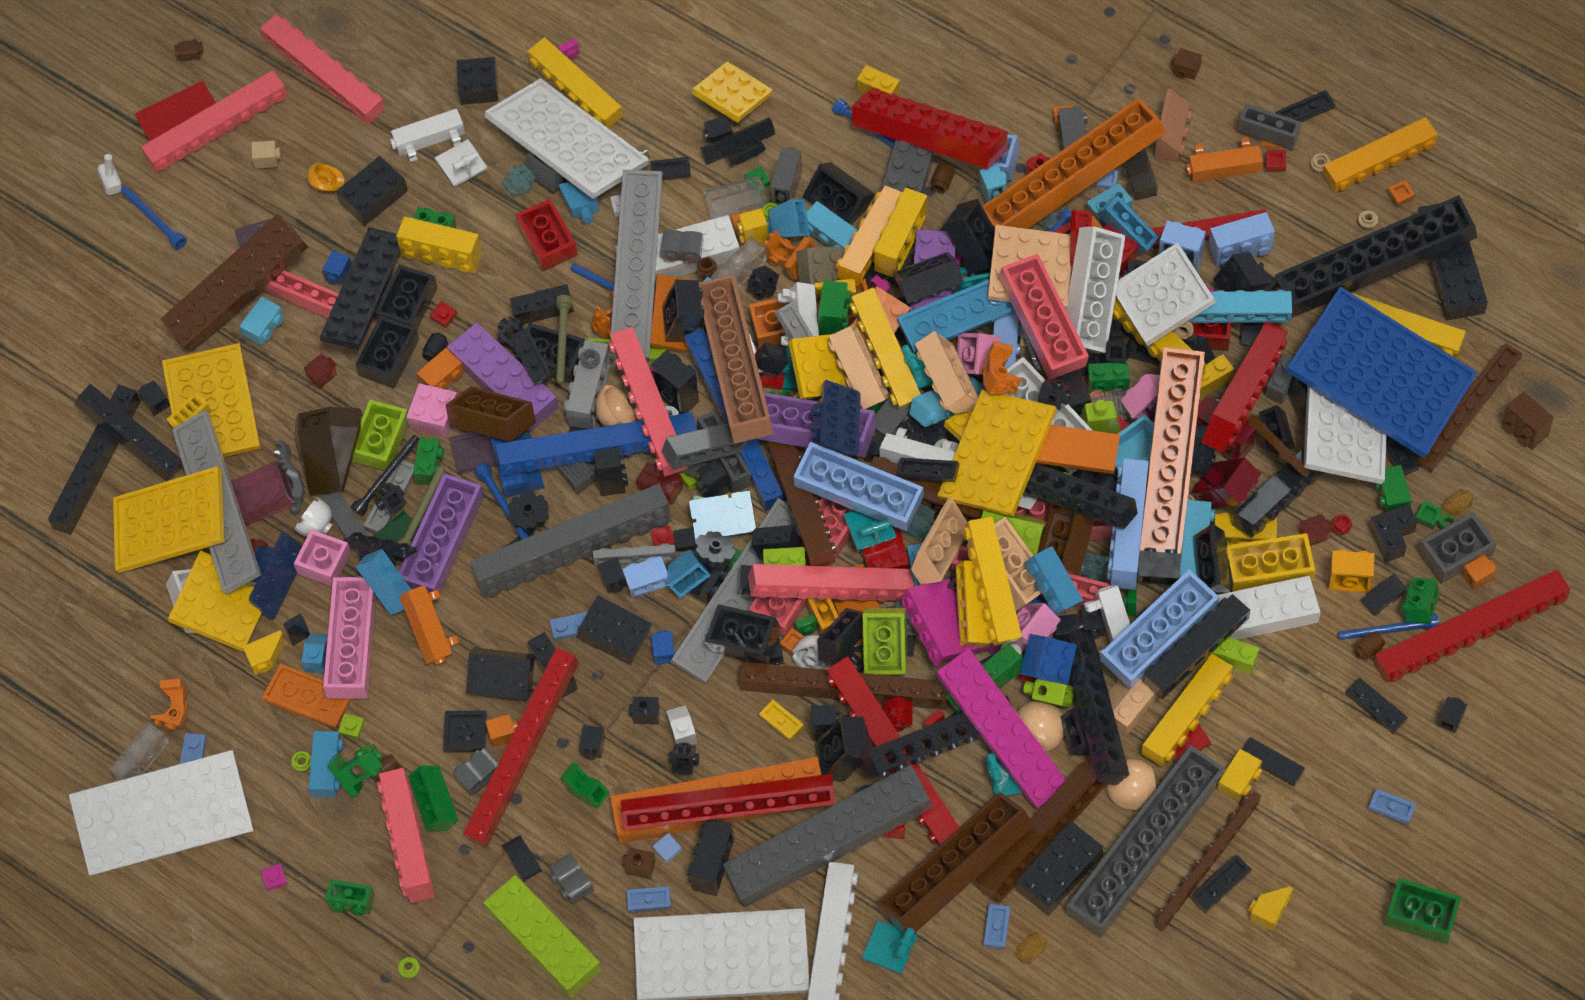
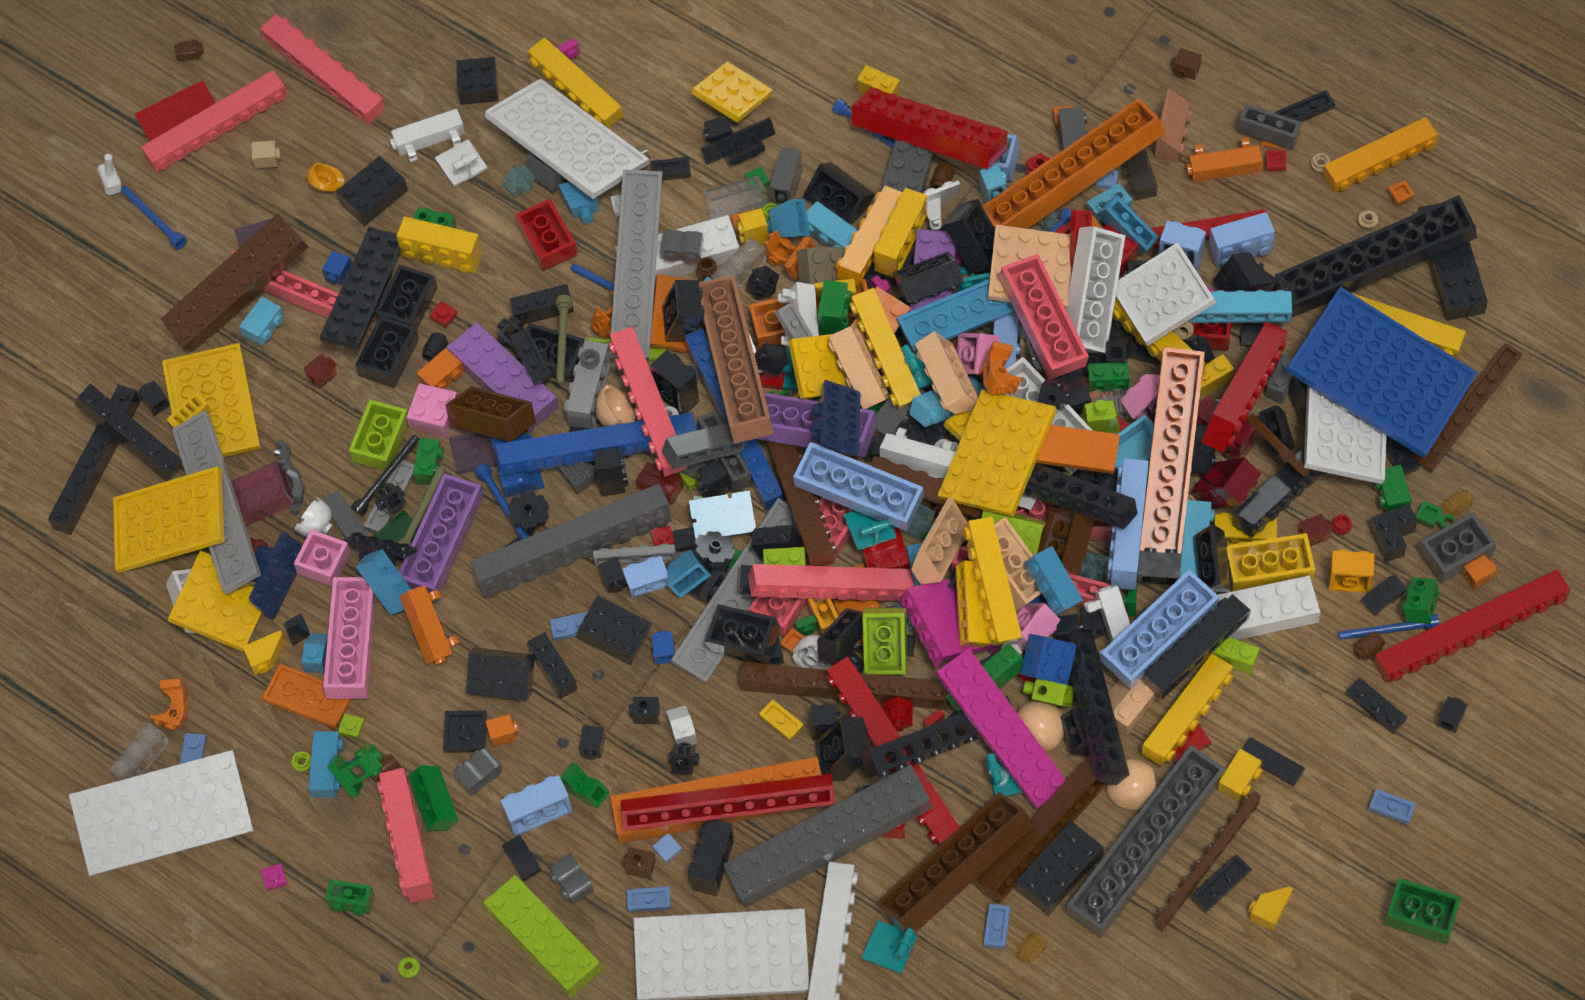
dark brown wedge [295,407,361,496] -> none
red brick [463,647,579,848] -> none
black tile [896,457,960,482] -> none
reddish brown brick [1502,391,1554,450] -> none
none -> light blue brick [500,775,573,837]
none -> white plate [924,181,960,231]

